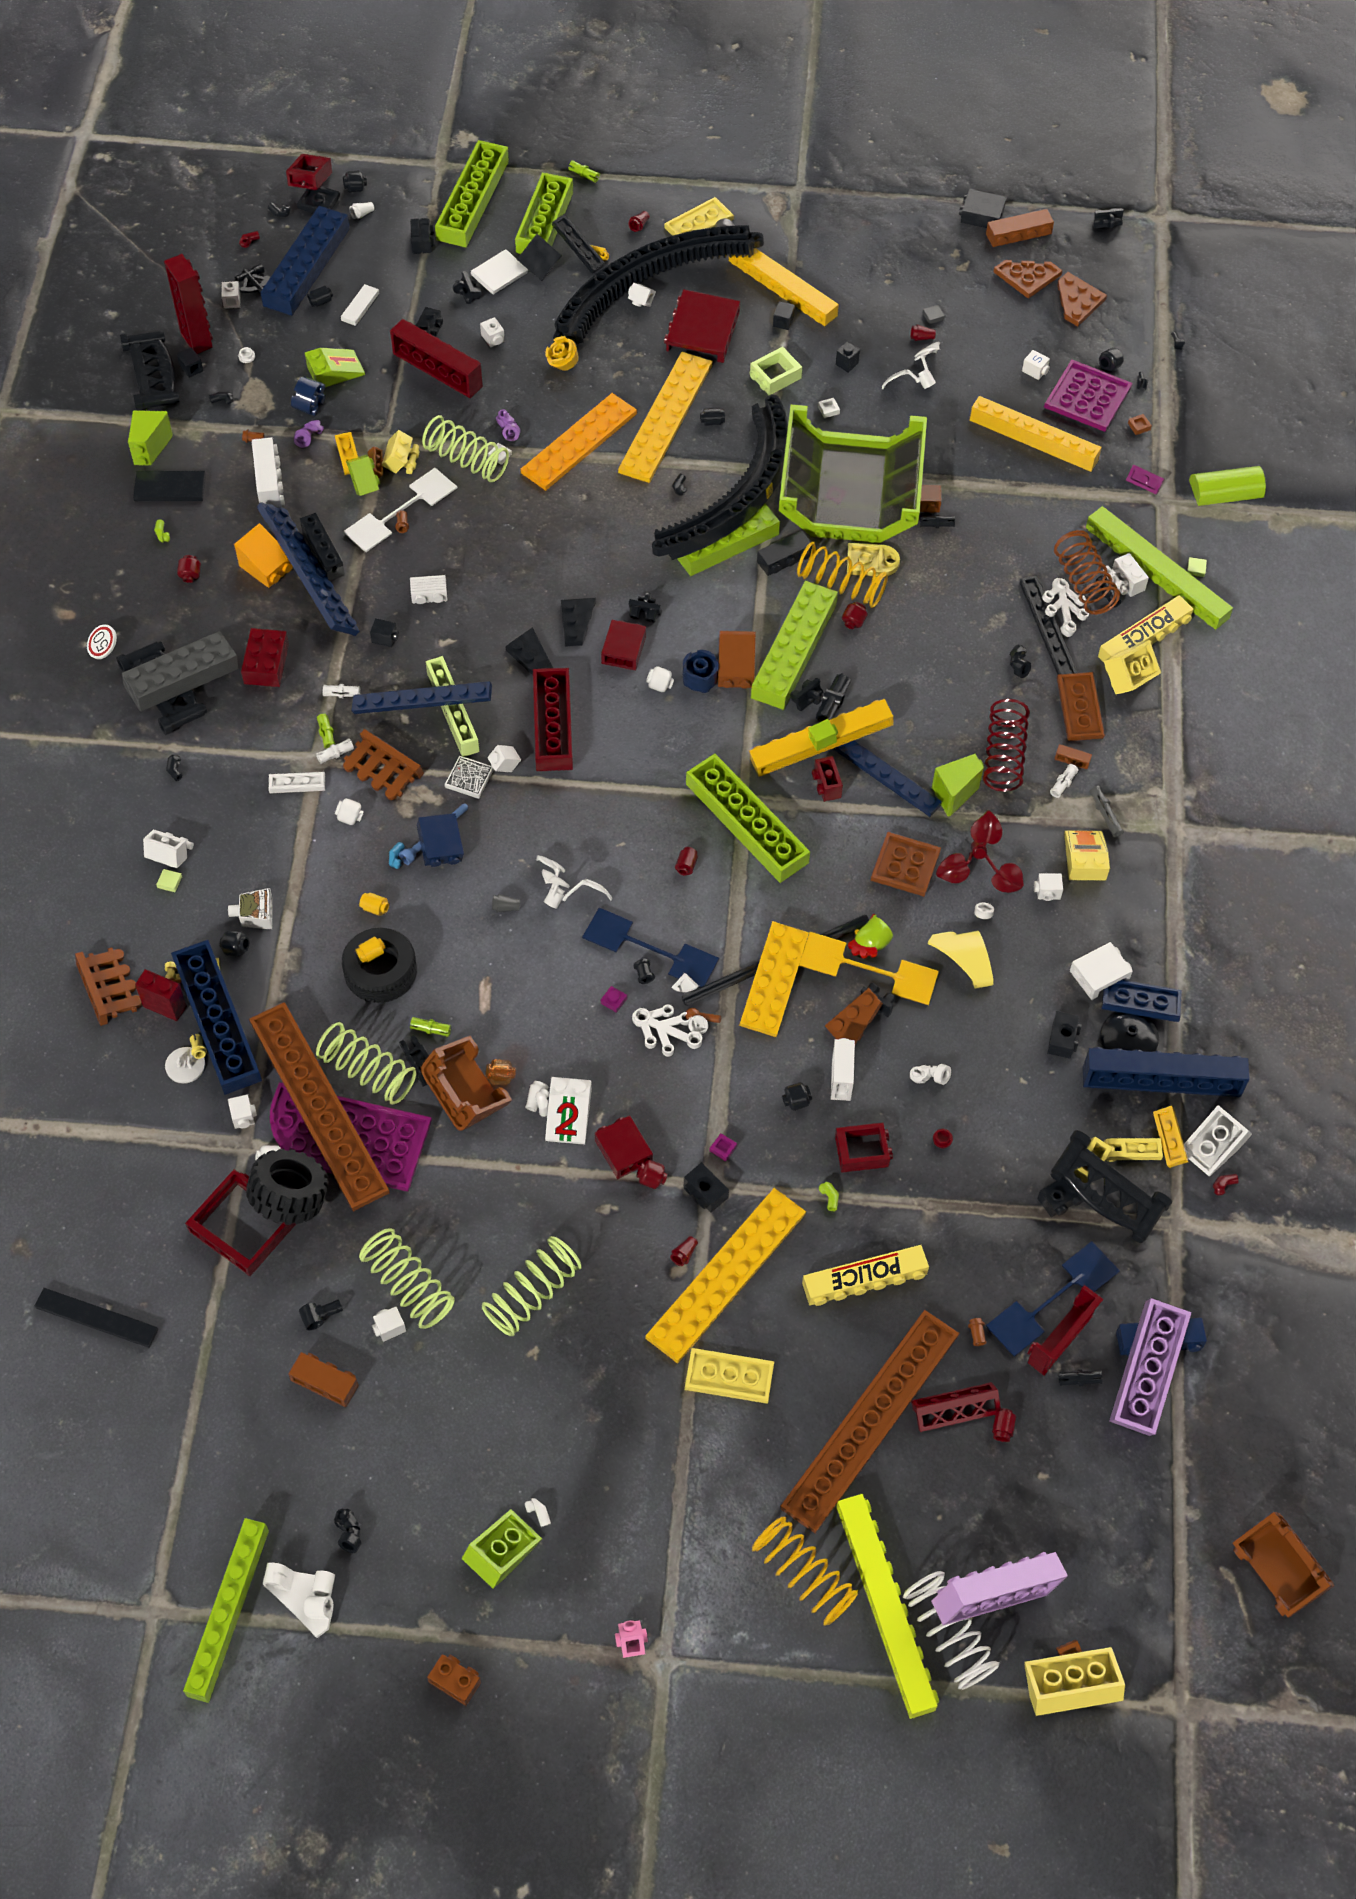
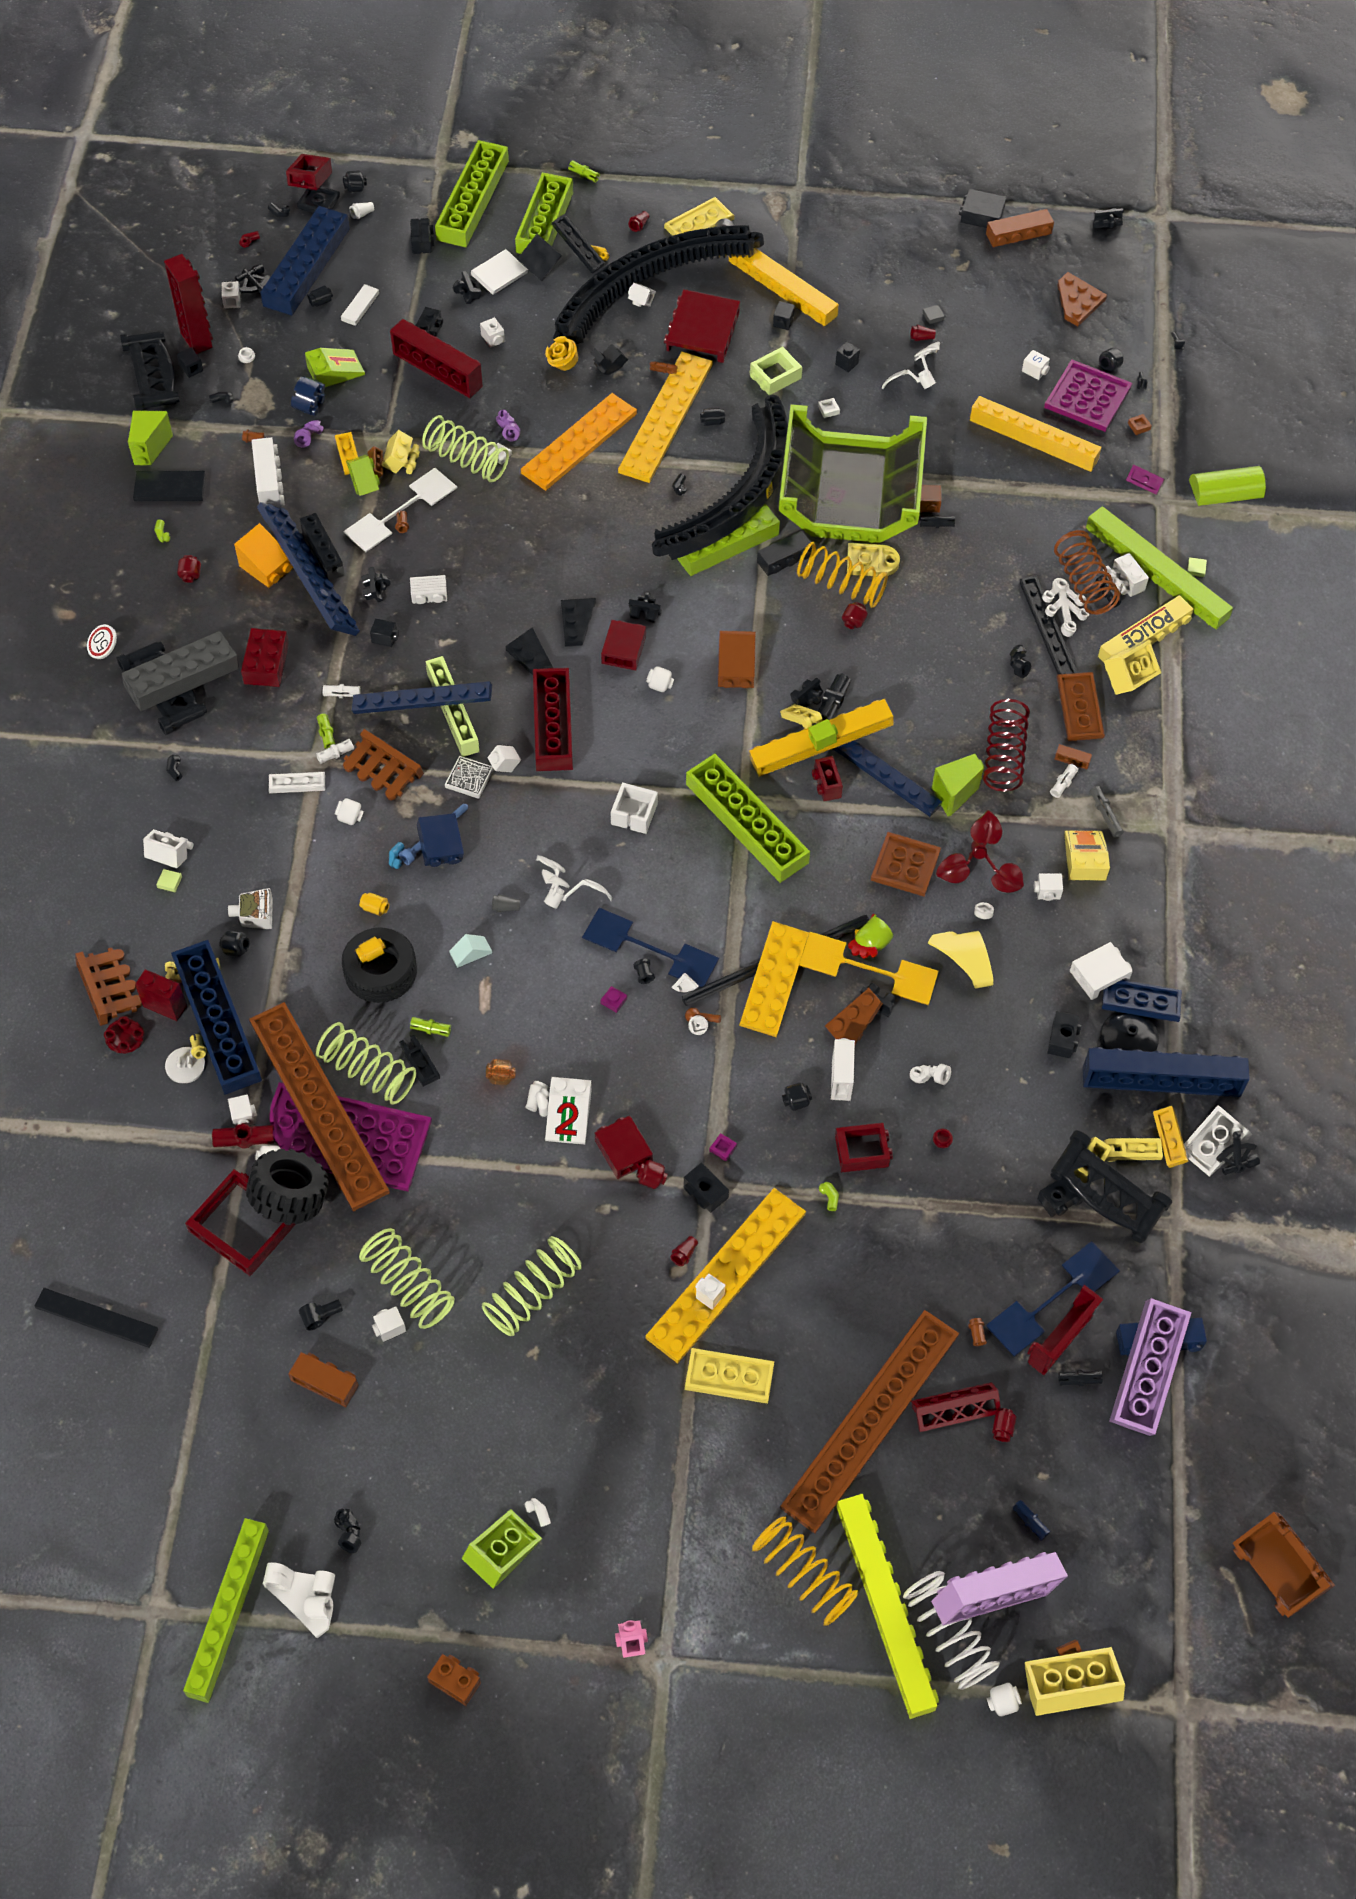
dark orange windscreen [421,1035,512,1131] -> none
white plant [632,1004,702,1057] -> none
dark red brick [675,847,698,876] -> none
dark blue brick [682,650,719,693] -> none
lime brick [751,581,838,710] -> none
light yellow brick [802,1245,929,1306] -> none
dark orange plate [994,260,1062,299] -> none
dark red arm [1213,1174,1238,1195] -> none
none -> dark red dish [104,1016,144,1054]
none -> dark red piece [212,1124,275,1149]
none -> black hips [361,567,391,603]
none -> light aqua slope [449,934,492,968]
none -> black brick [590,344,629,375]
none -> white piece [611,783,658,834]
none -> dark orange axle [650,361,678,374]
none -> white brick [695,1274,726,1310]
none -> light yellow plate [780,704,822,729]
none -> white head [987,1683,1022,1716]
none -> dark blue axle [1013,1500,1051,1541]
none -> black piece [1216,1131,1260,1175]

